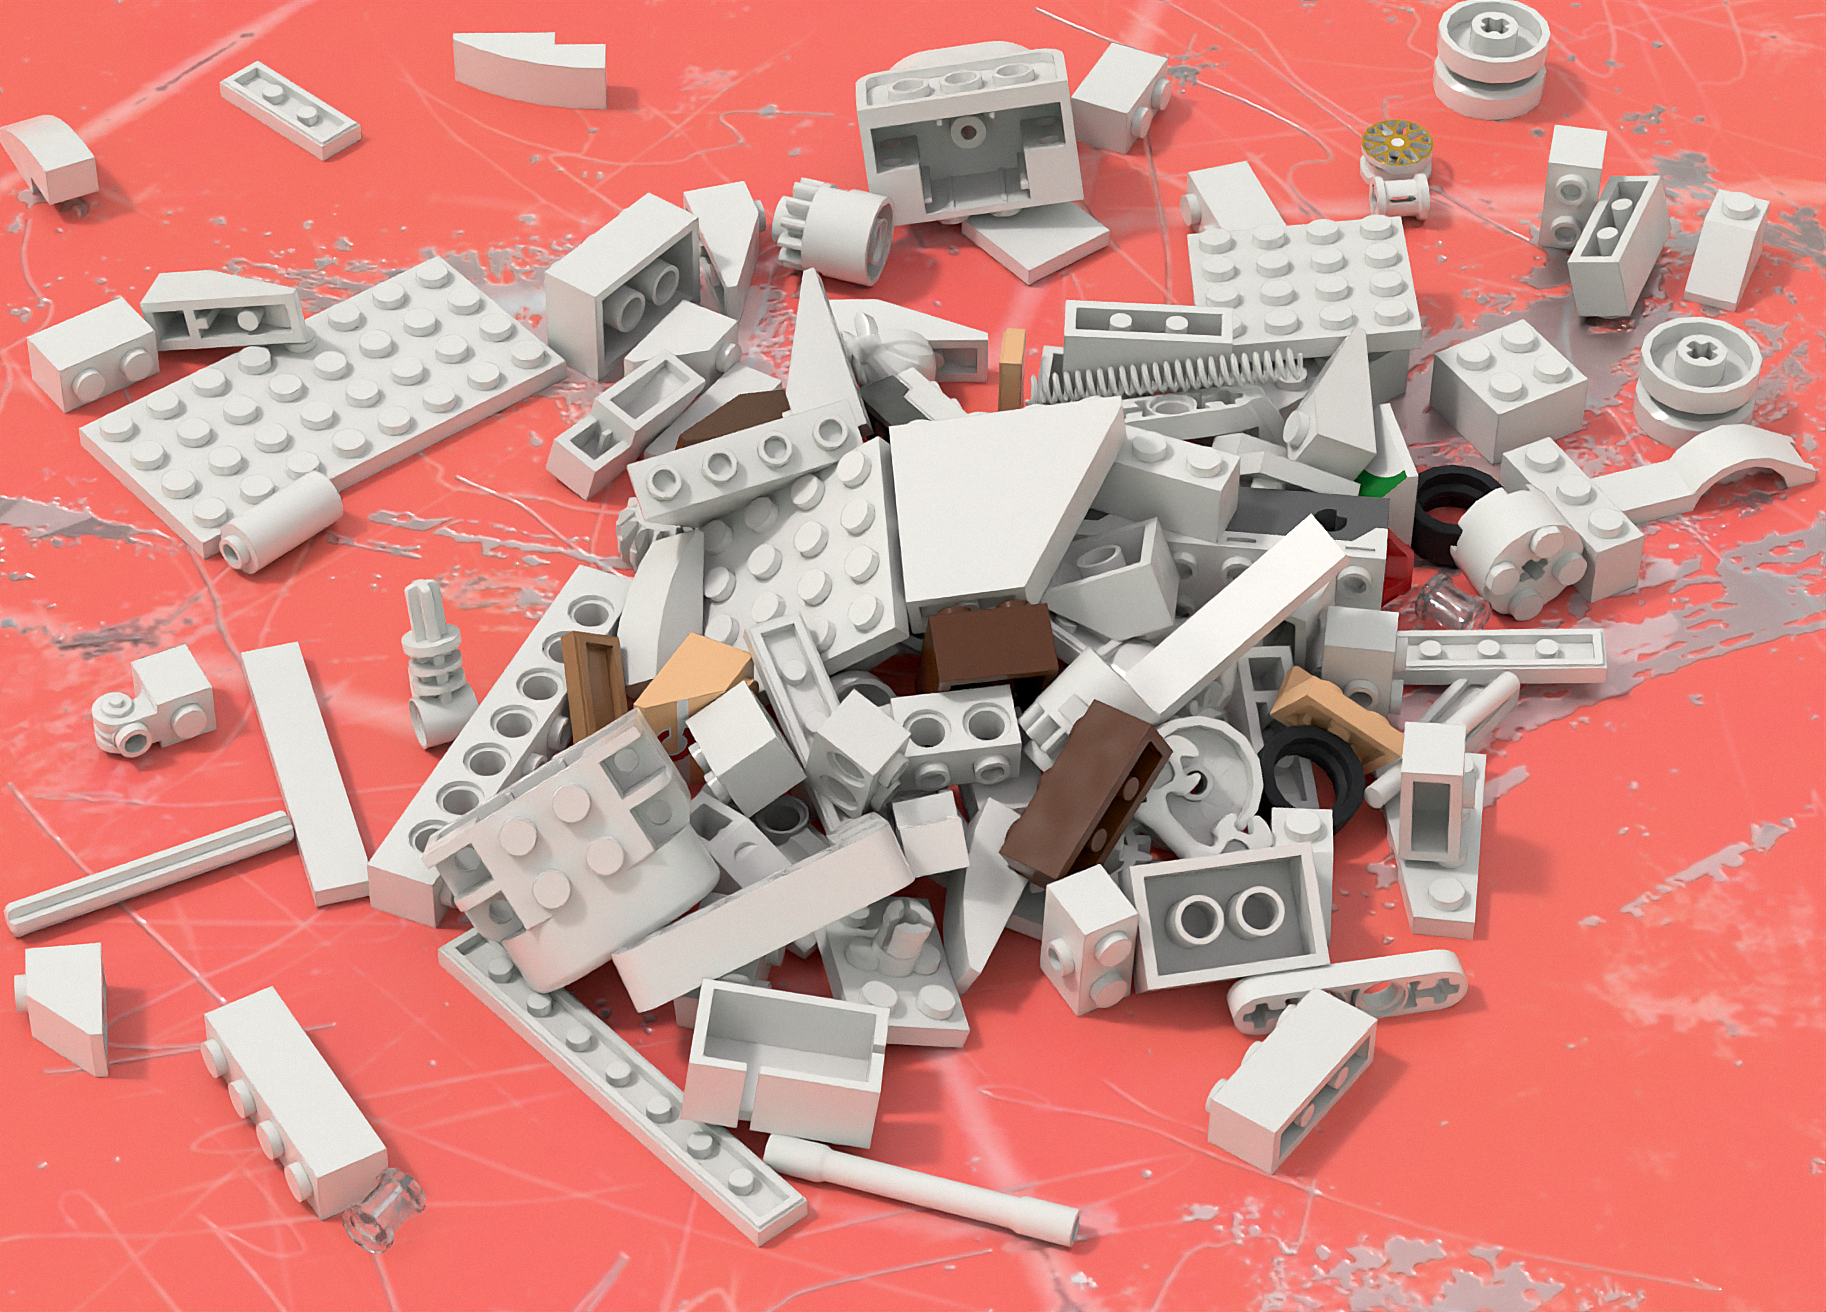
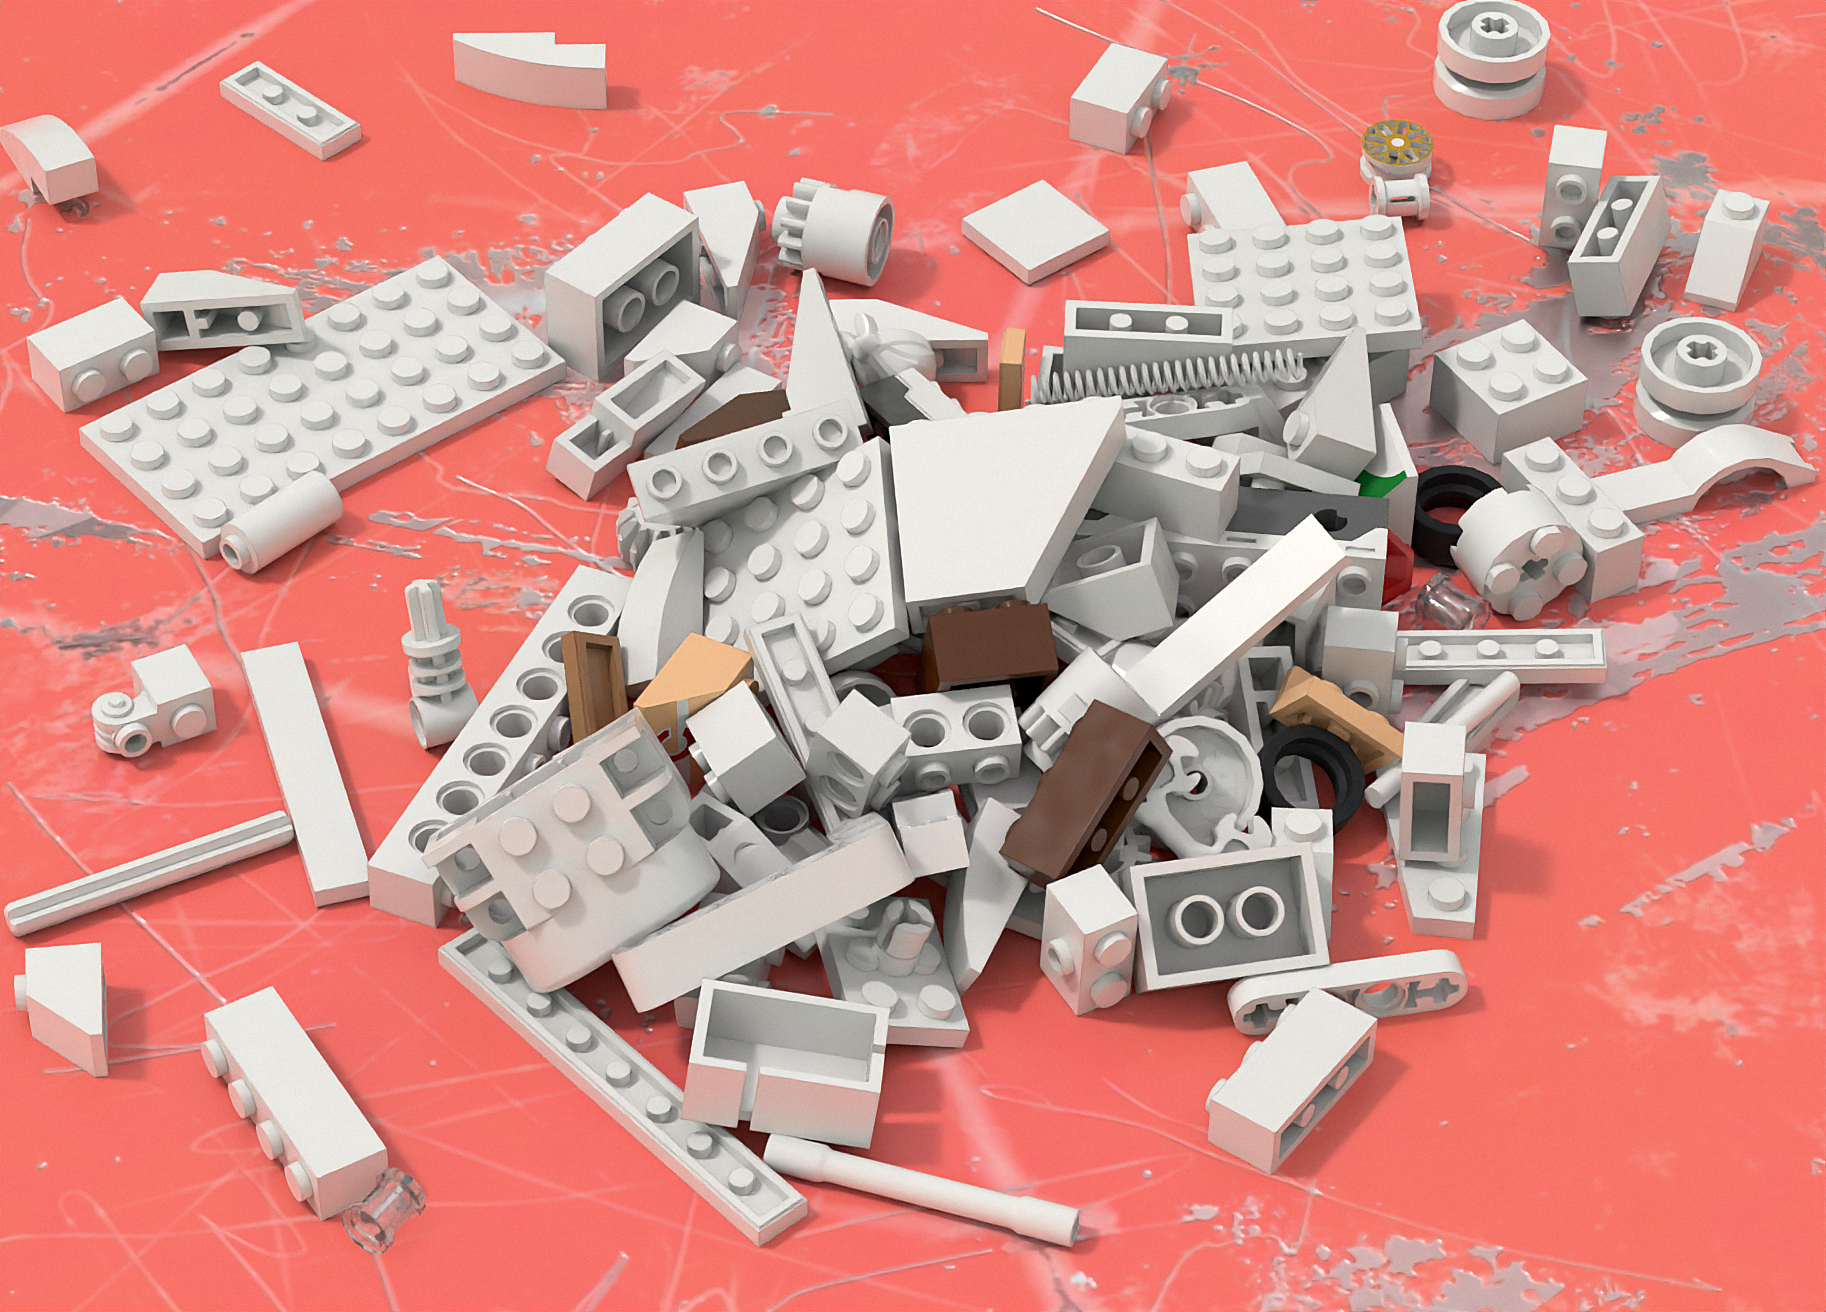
white brick [855,41,1084,226] -> none

